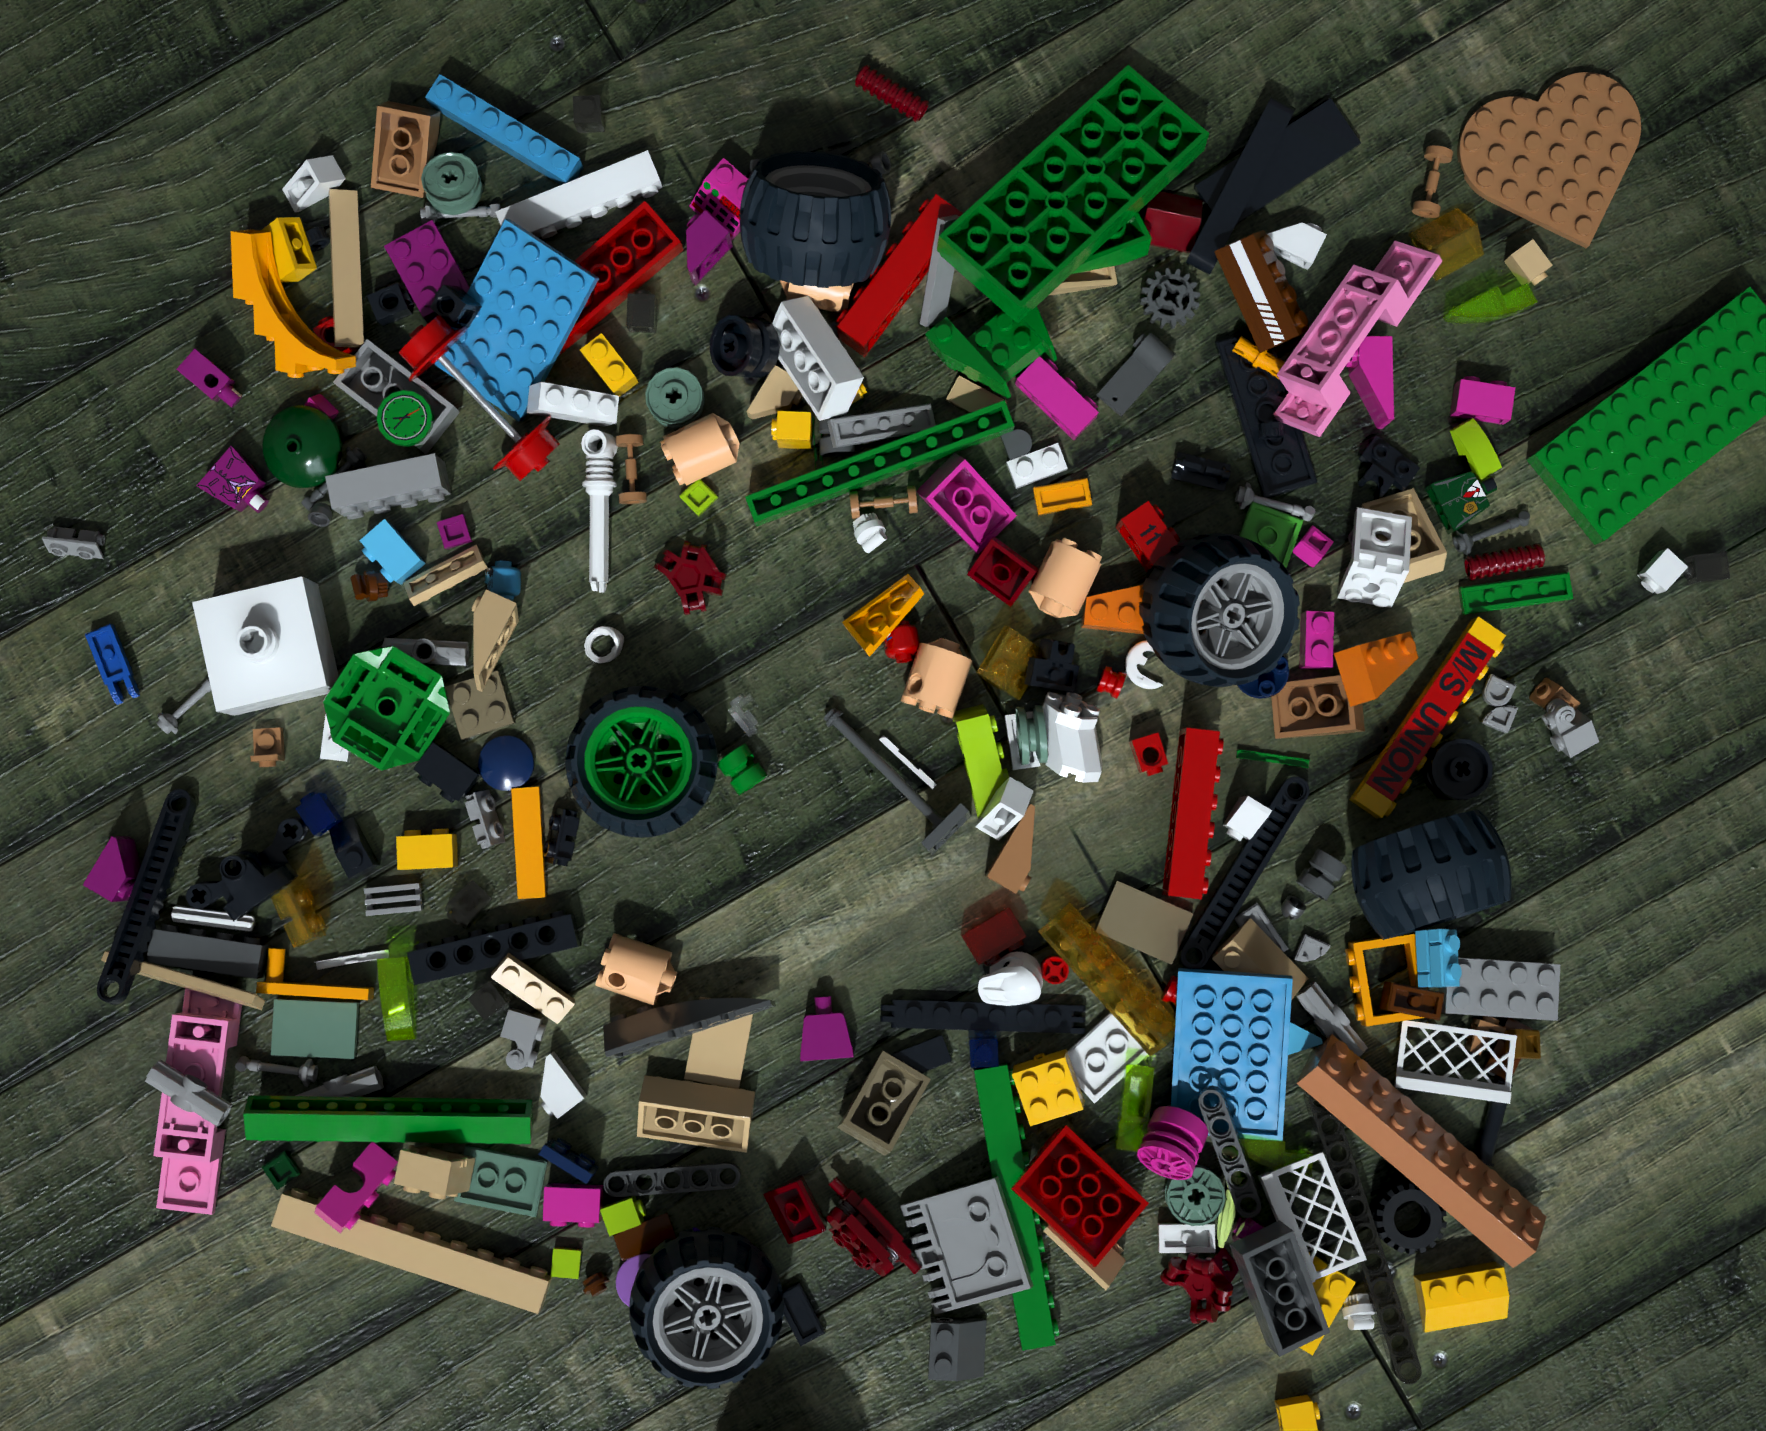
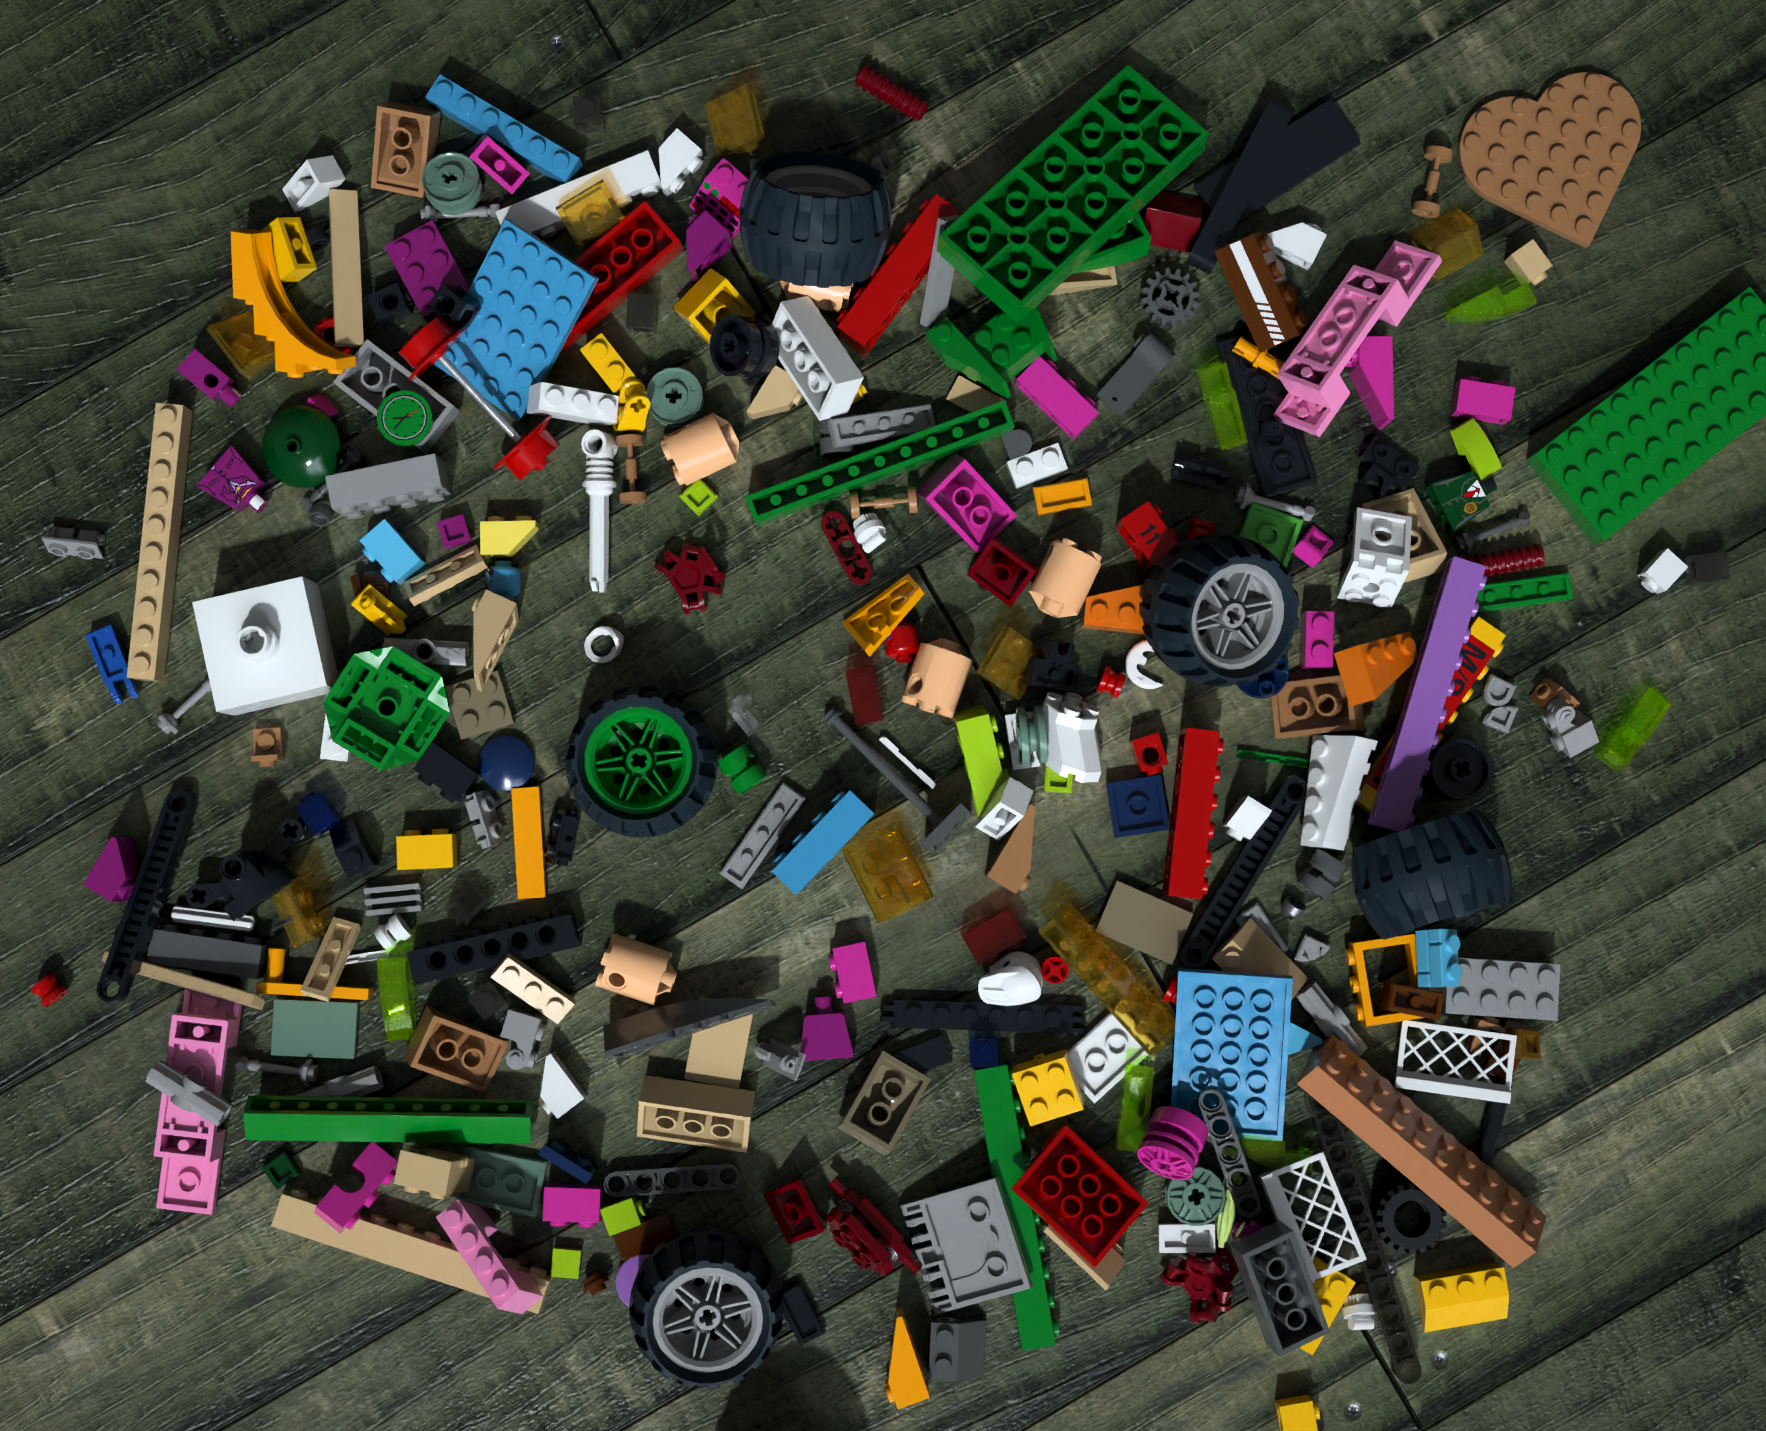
yellow brick [771,411,813,449] -> none
none -> red wheel [30,973,68,1008]
none -> tan brick [127,403,193,682]
none -> clear yellow slope [207,312,275,380]
none -> tan plate [301,917,361,1002]
none -> yellow hinge [350,584,407,636]
none -> white wheel [373,913,413,952]
none -> medium nougat slope [403,1006,509,1093]
none -> bright pink arch [436,1199,543,1314]
none -> dark pink brick [466,134,530,194]
none -> light yellow slope [480,516,539,558]
none -> clear yellow slope [556,179,627,250]
none -> yellow piece [613,379,650,432]
none -> white slope [659,128,703,198]
none -> yellow slope [673,268,756,344]
none -> clear yellow plate [704,84,765,158]
none -> light grey tile [719,783,806,889]
none -> light grey hinge [754,1038,806,1081]
none -> dark azure brick [771,790,874,895]
none -> dark red beam [821,511,872,586]
none -> dark pink brick [828,941,877,1003]
none -> clear yellow slope [841,822,934,924]
none -> clear red brick [845,666,883,727]
none -> light orange slope [885,1305,930,1409]
none -> lime tile [1043,765,1073,793]
none -> dark blue plate [1105,775,1170,838]
none -> red wheel [1184,518,1217,540]
none -> clear neon green slope [1195,360,1248,451]
none -> white wedge [1301,735,1378,851]
none -> medium lavender brick [1367,556,1487,833]
none -> clear neon green slope [1595,686,1672,773]

